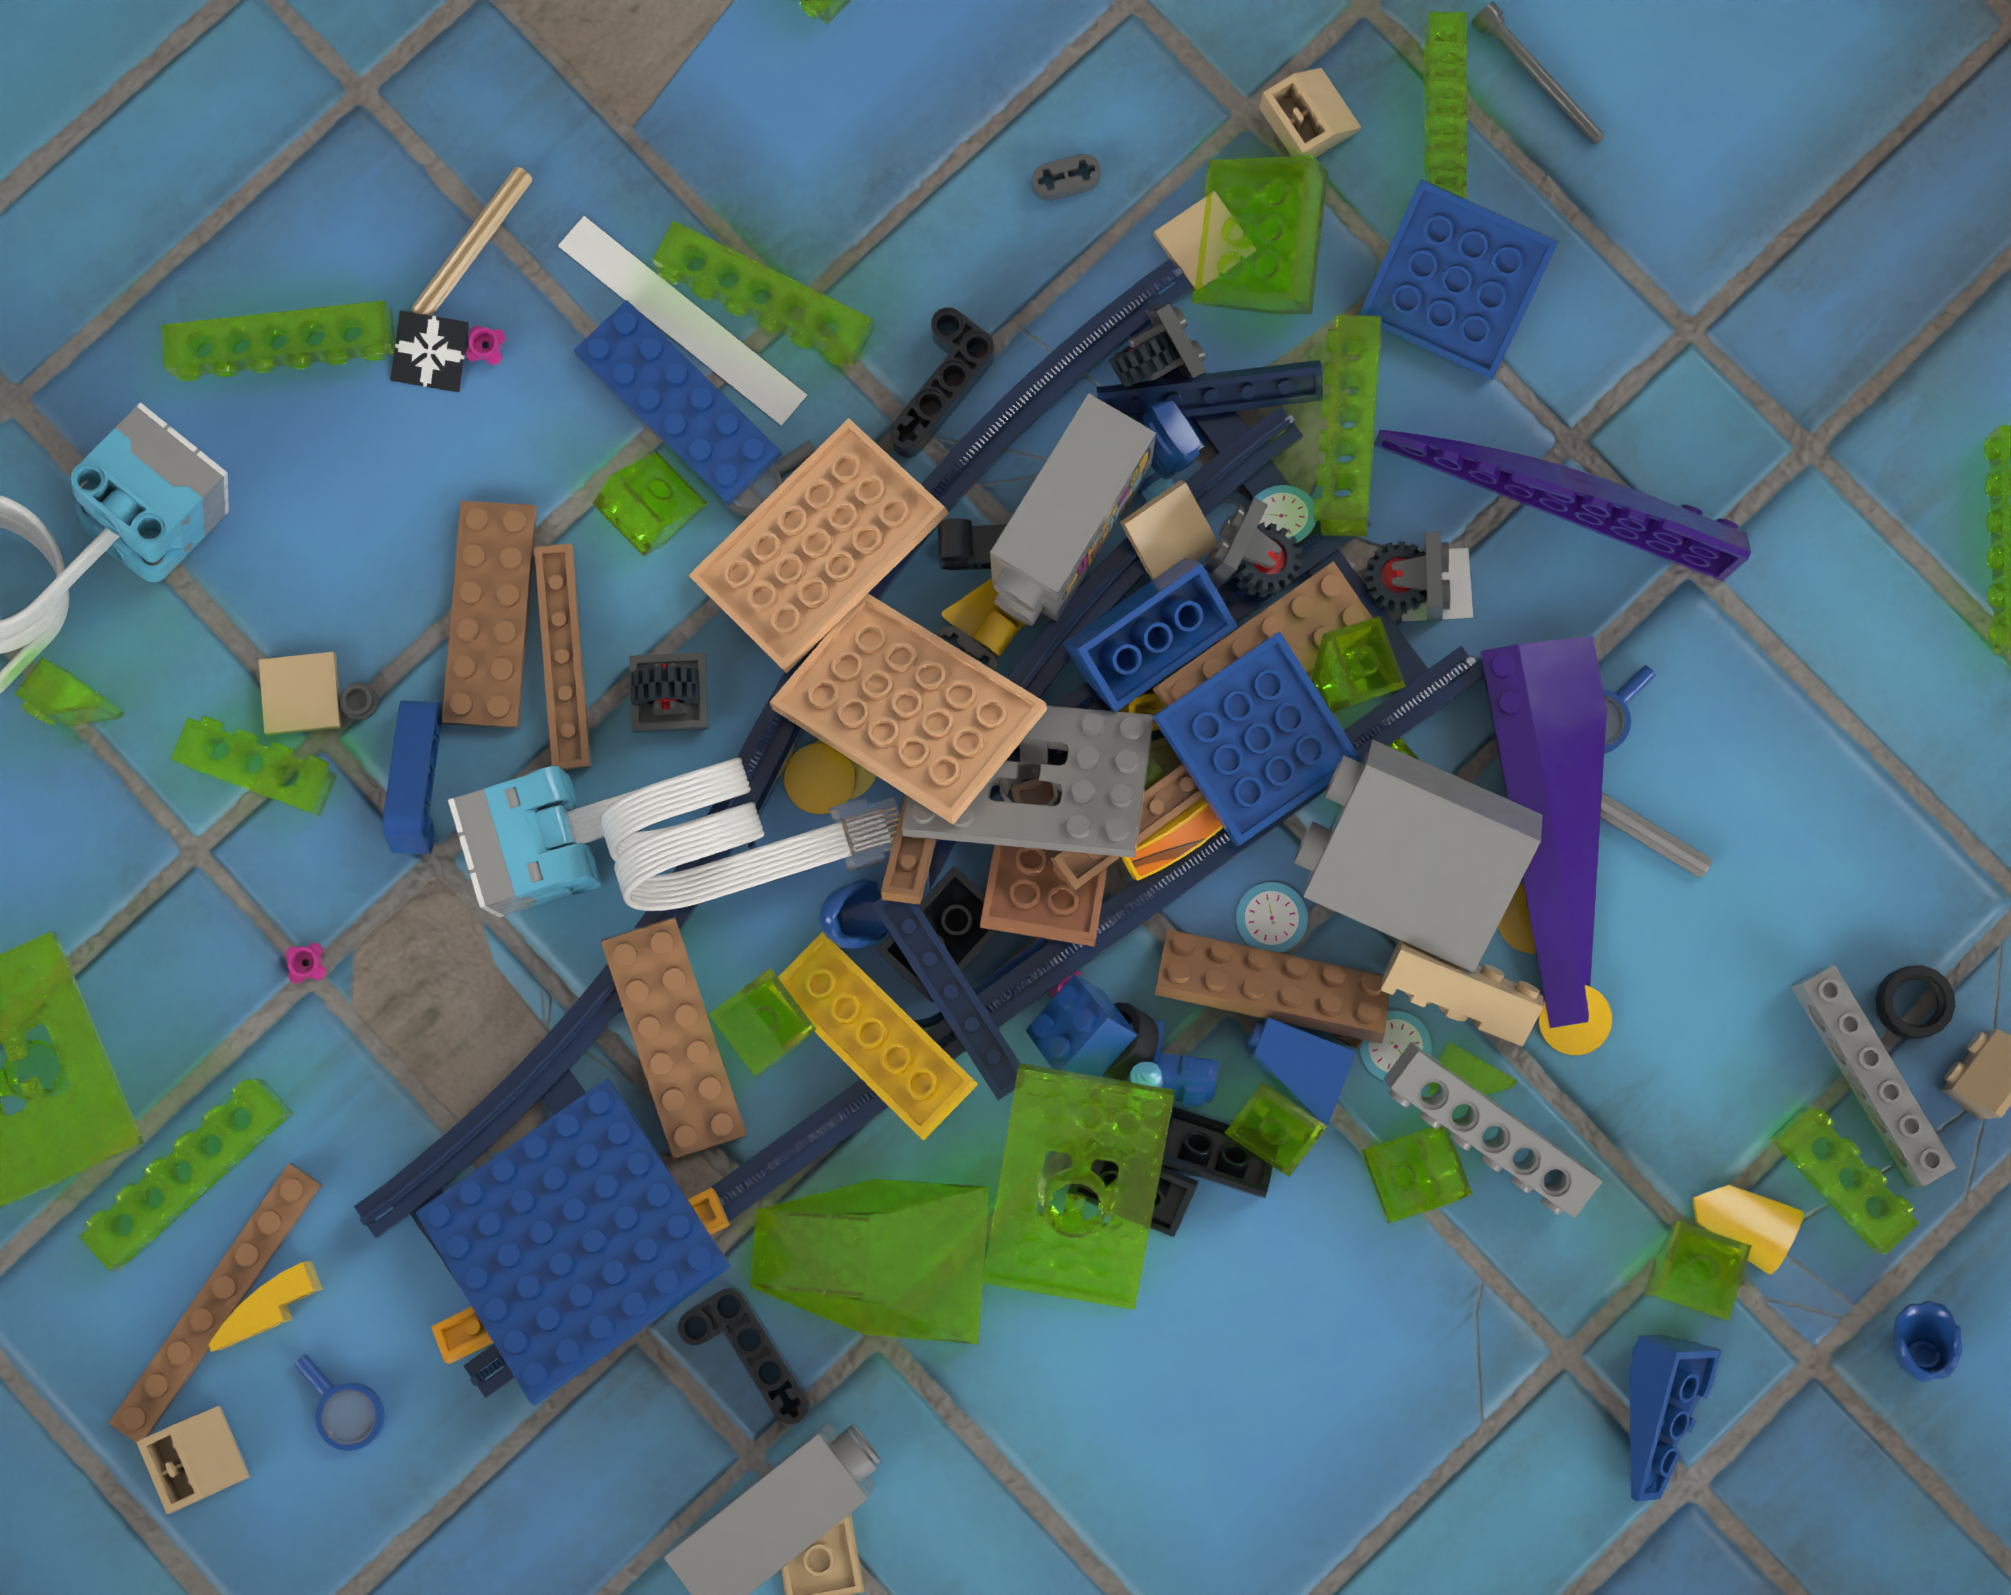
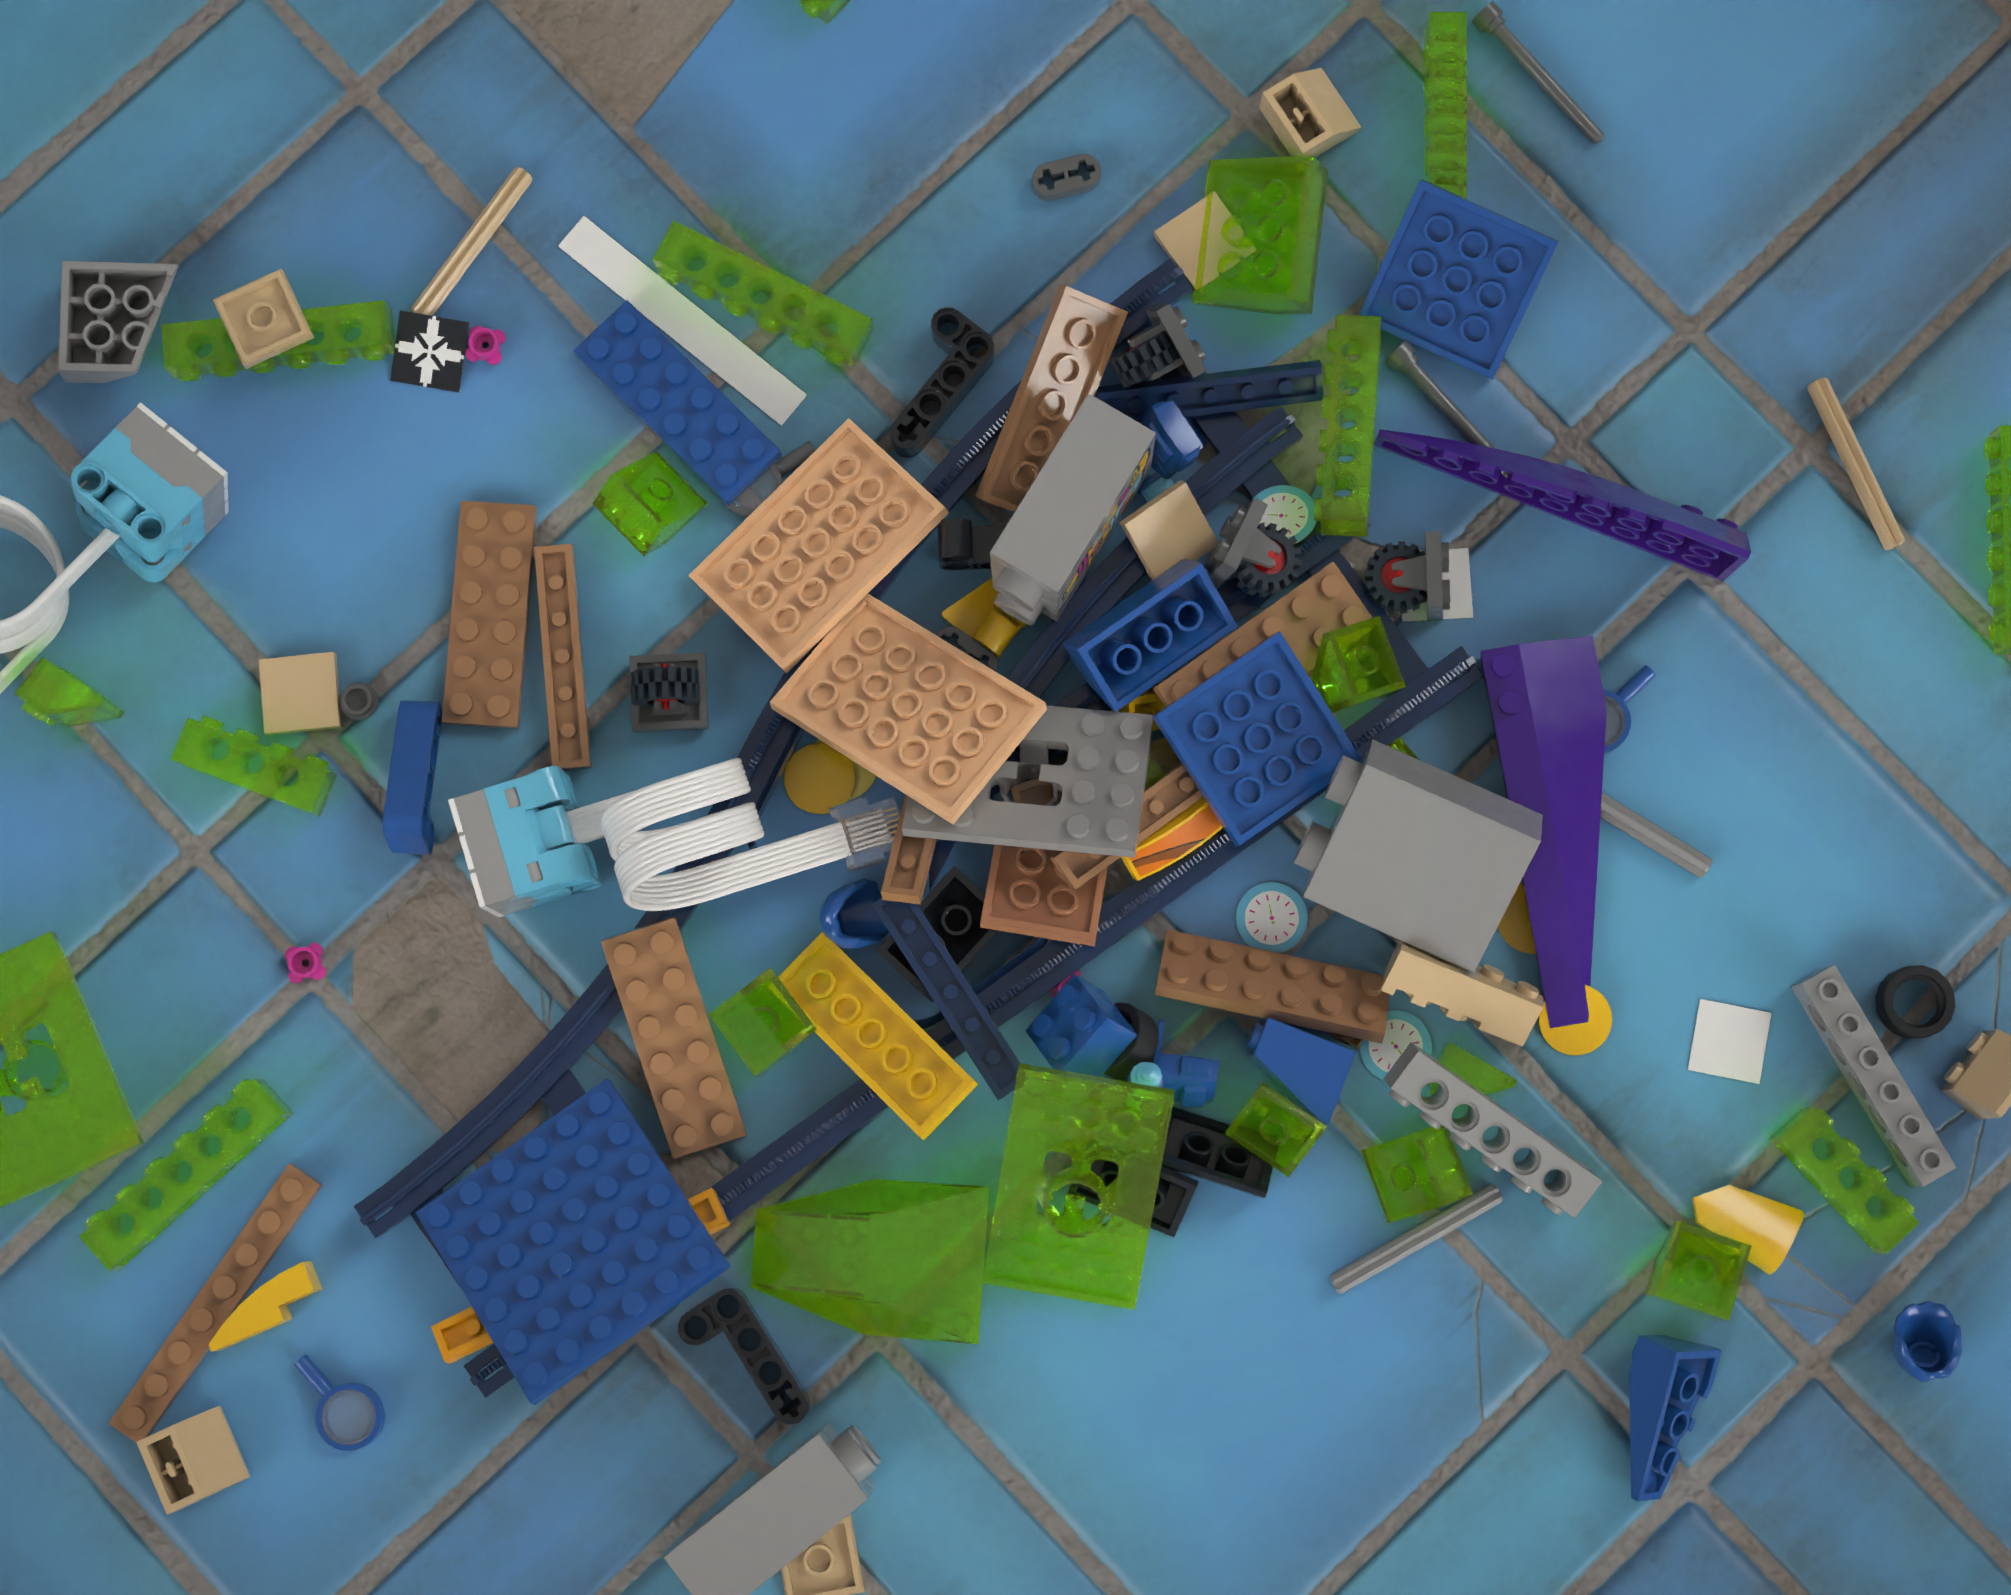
none -> light grey wedge [58,261,178,383]
none -> tan tile [213,268,315,369]
none -> medium nougat plate [975,284,1128,512]
none -> light grey axle [1330,1184,1503,1294]
none -> dark grey piece [1385,341,1509,478]
none -> white sticker [1688,999,1772,1084]
none -> tan axle [1808,377,1905,550]

